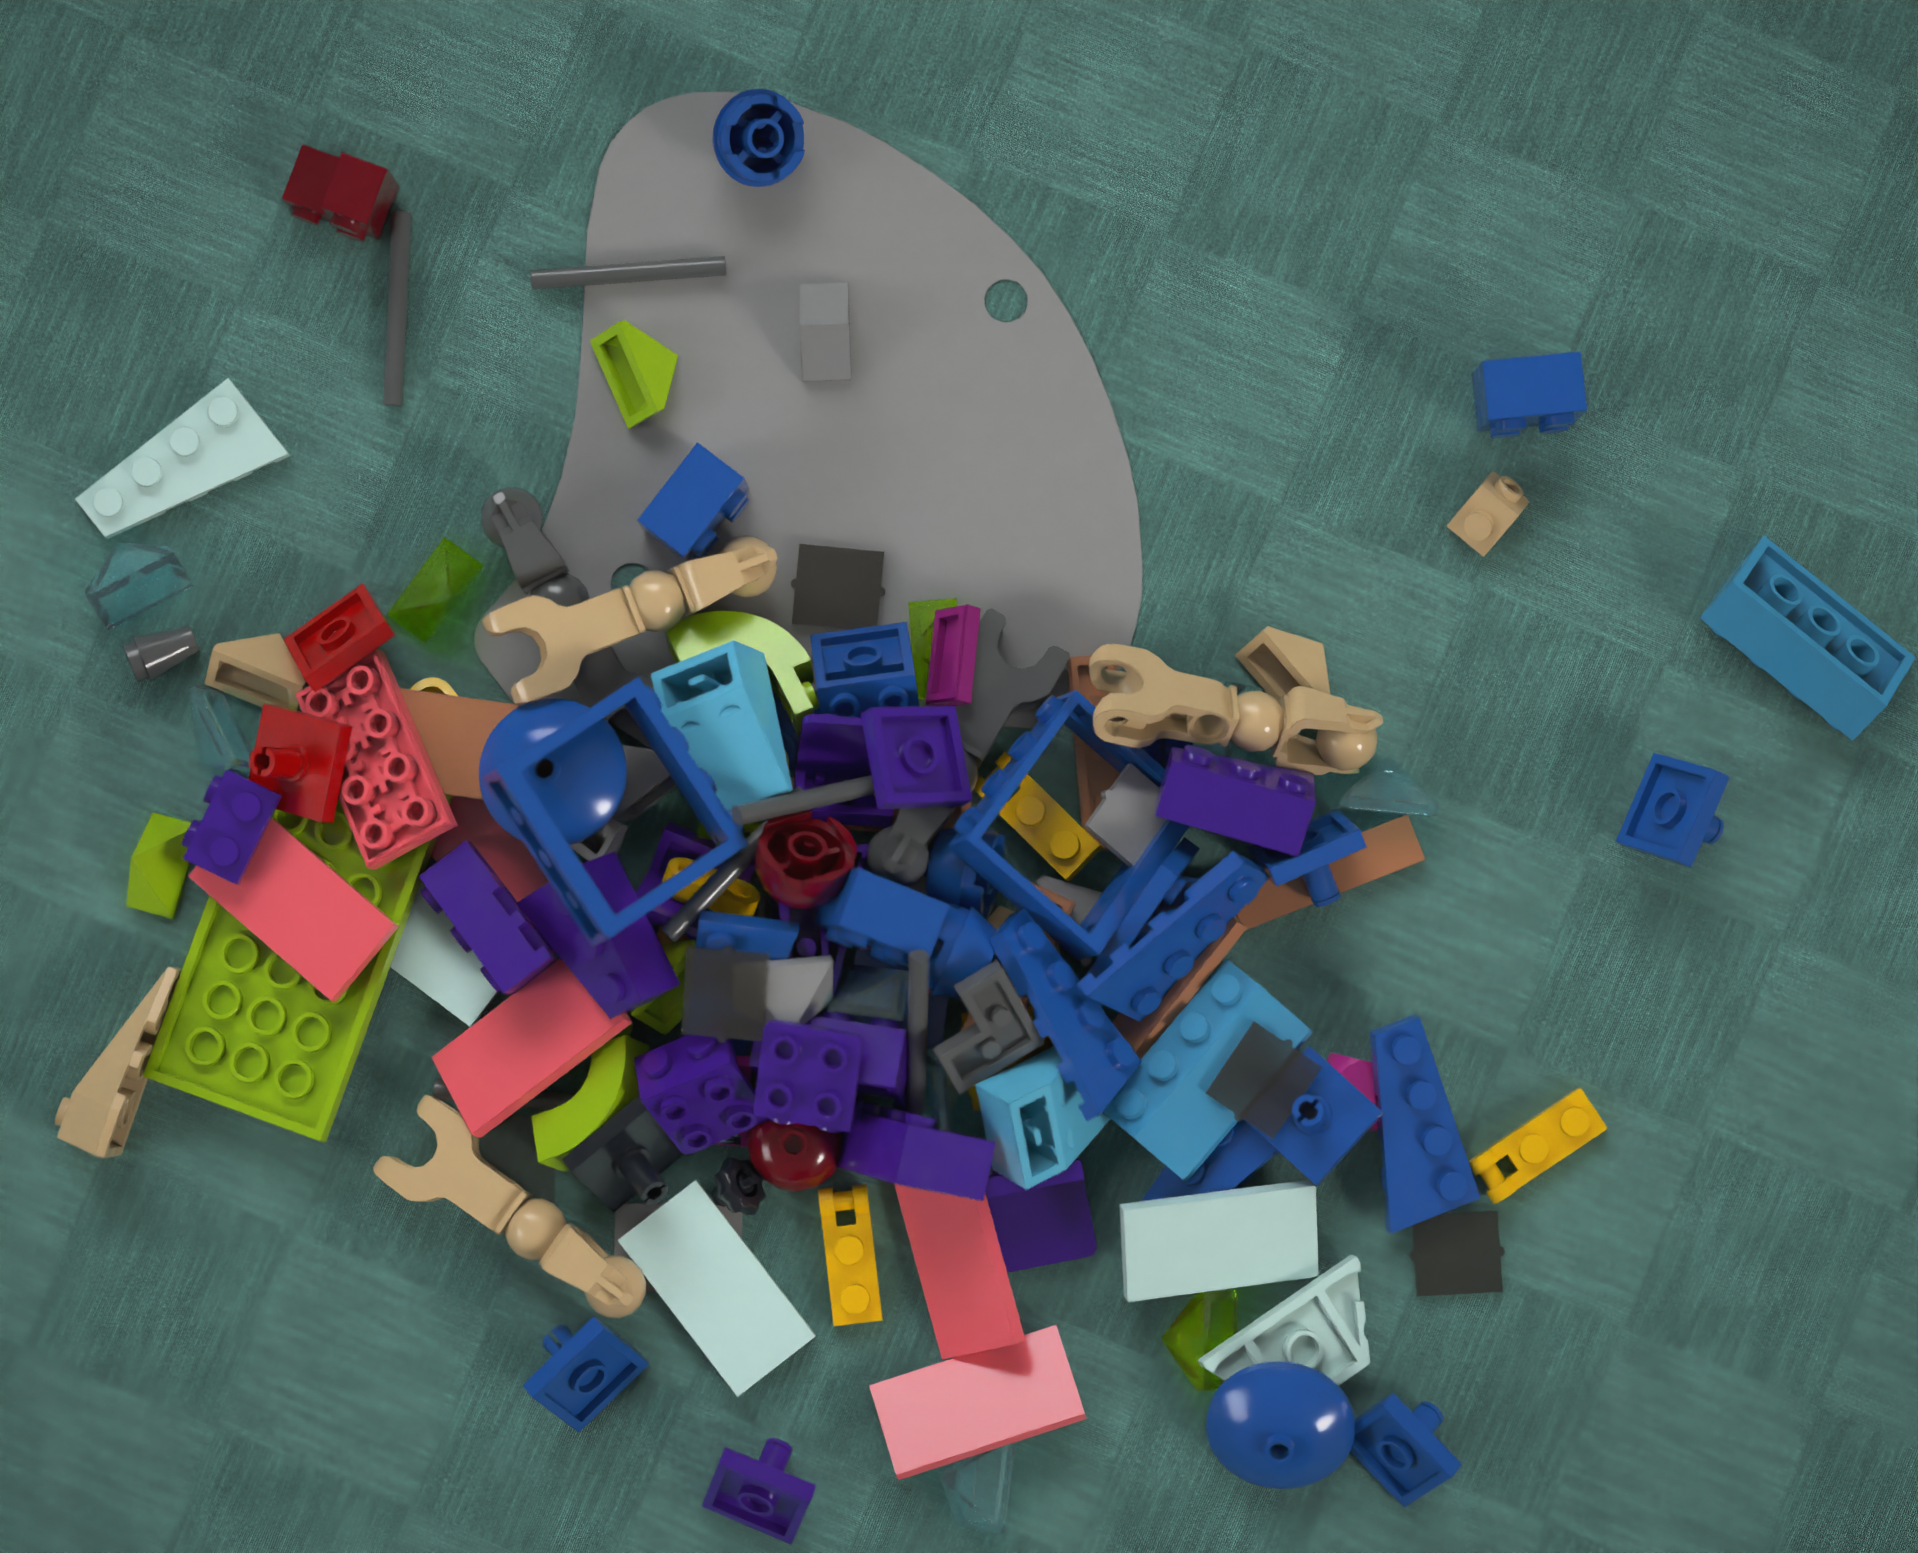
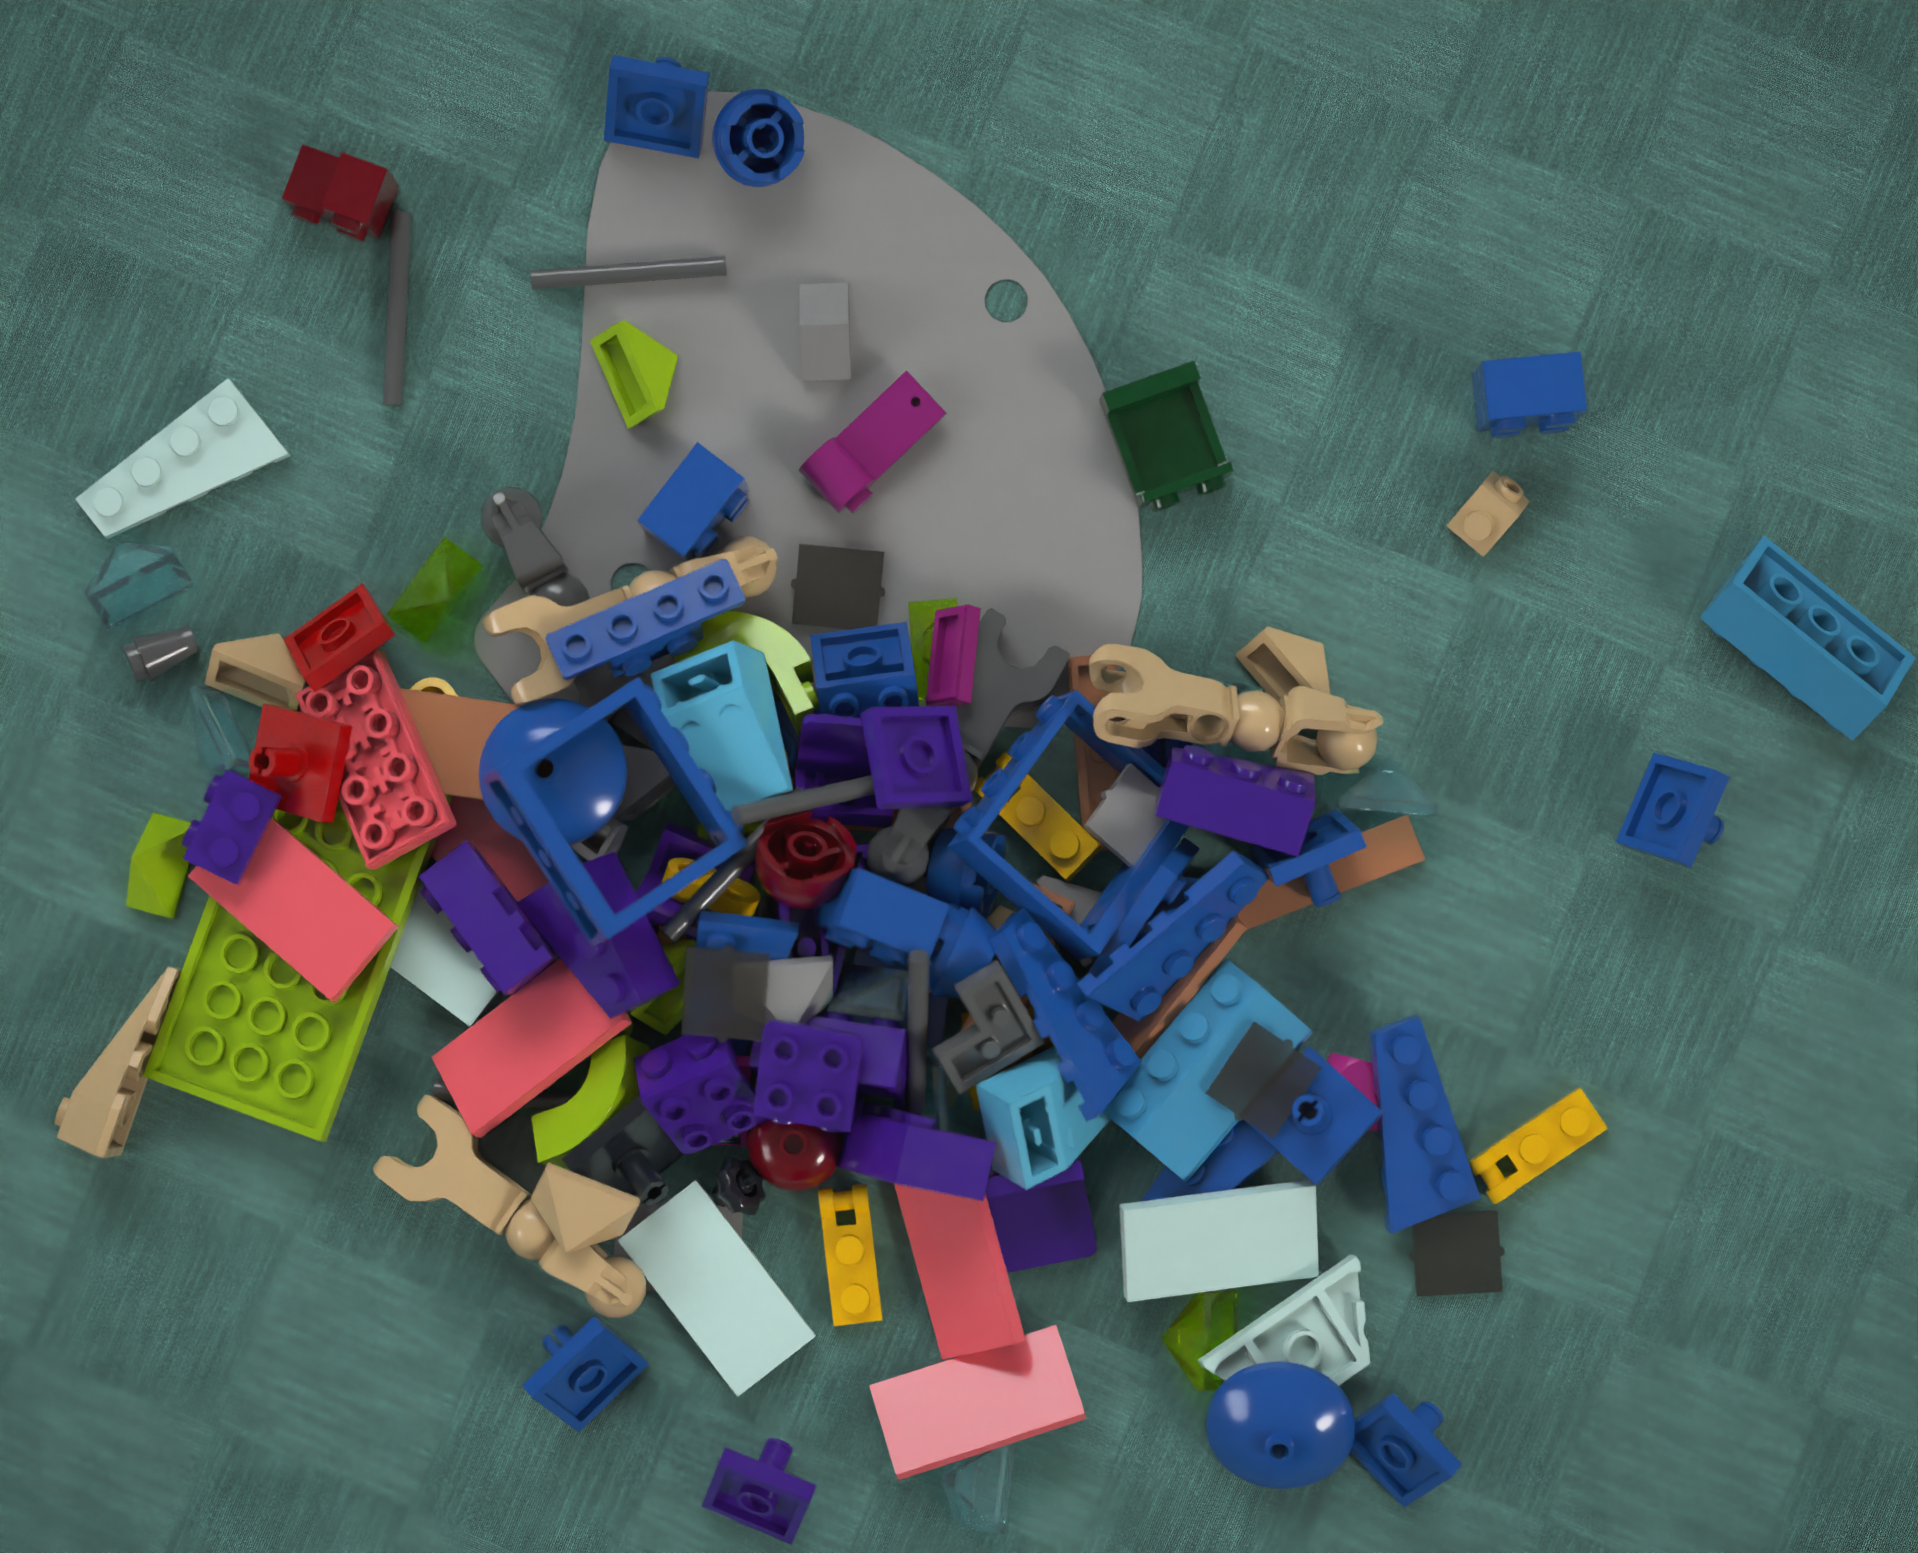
none -> tan slope [531,1163,640,1253]
none -> blue bracket [546,559,745,680]
none -> blue tile [604,55,710,159]
none -> magenta door [799,370,947,514]
none -> dark green panel [1099,361,1234,512]

